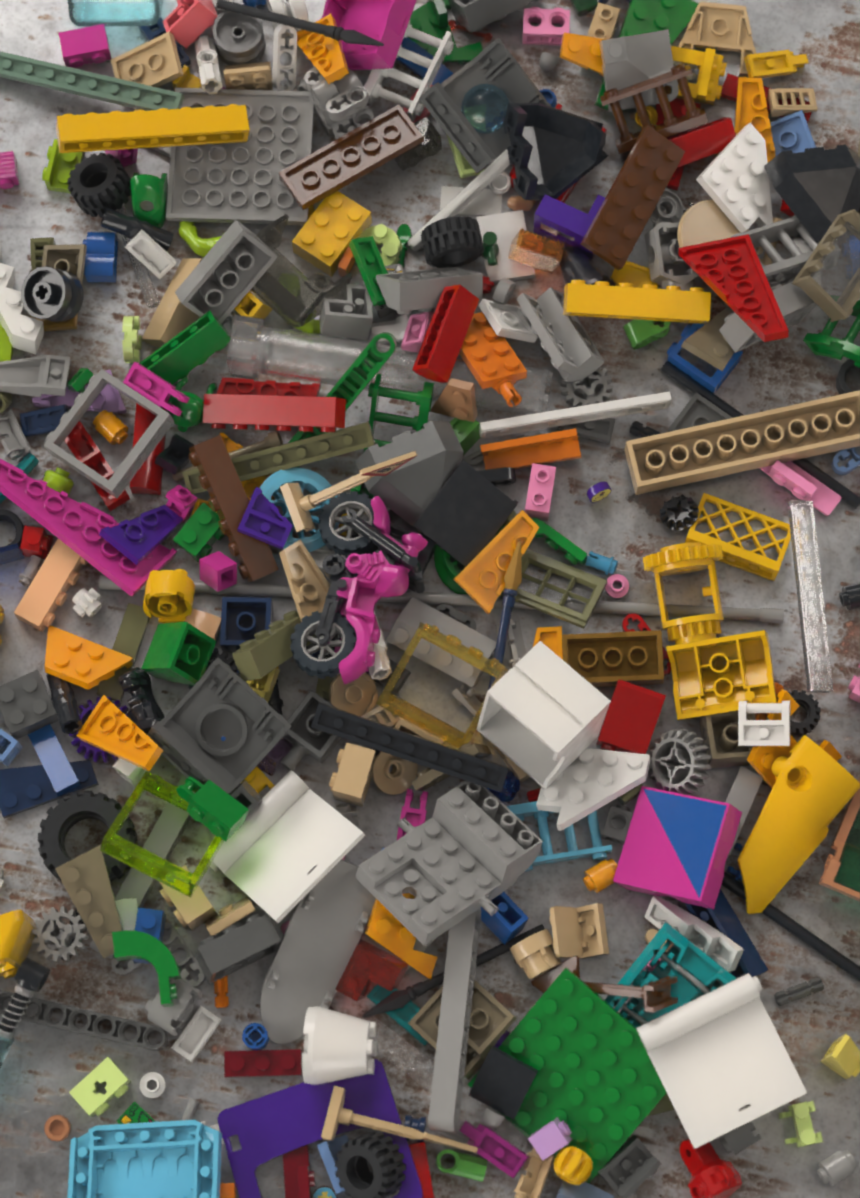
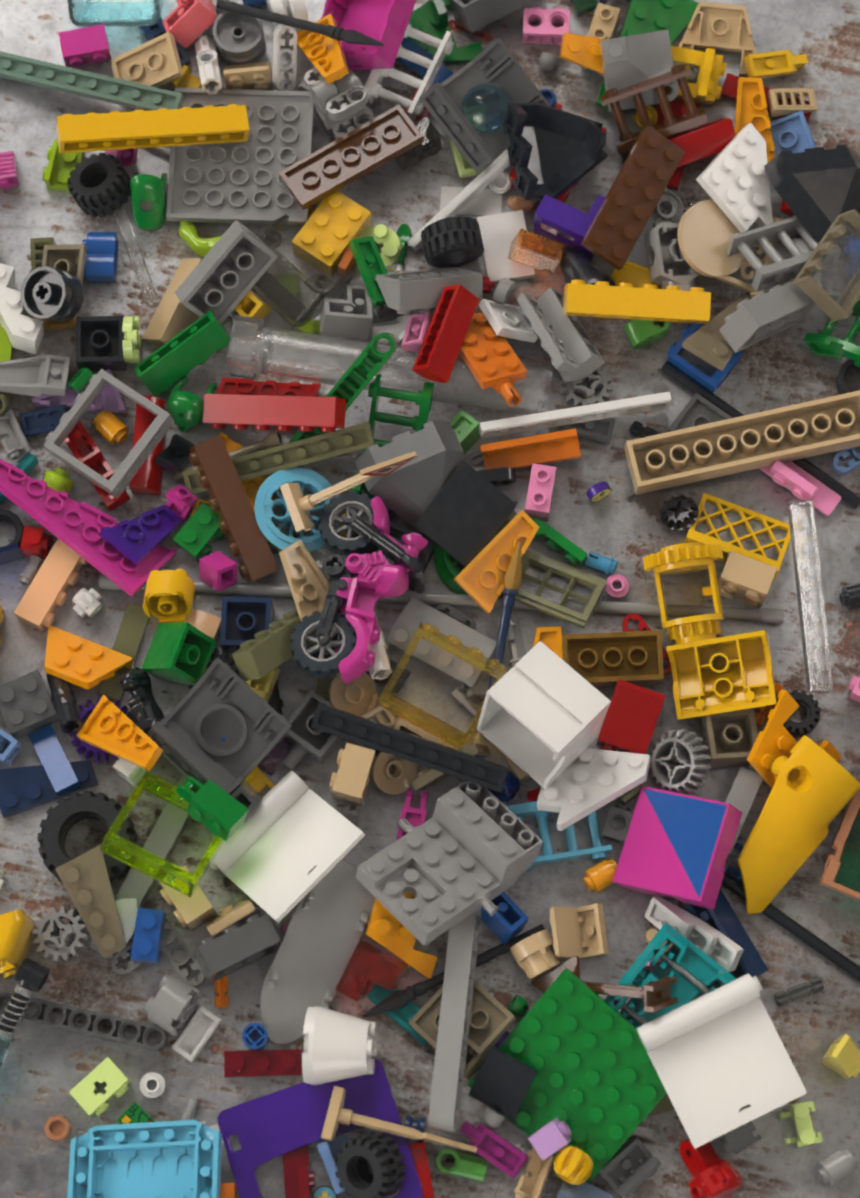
black axle [100,208,174,251] -> none
green arch [112,930,182,1007] -> none
dark pink hinge [122,362,190,416] -> none
white plate [125,230,177,279] -> none
dark purple wing [238,487,293,550] -> none
medium nougat wing [431,378,478,422] -> none
dark green piece [481,232,499,266] -> none
red wing [678,234,789,342] -> none
white plate [738,701,791,746] -> none
none -> black brick [75,316,127,371]
none -> green hinge [507,994,529,1017]
none -> tan brick [718,550,777,607]

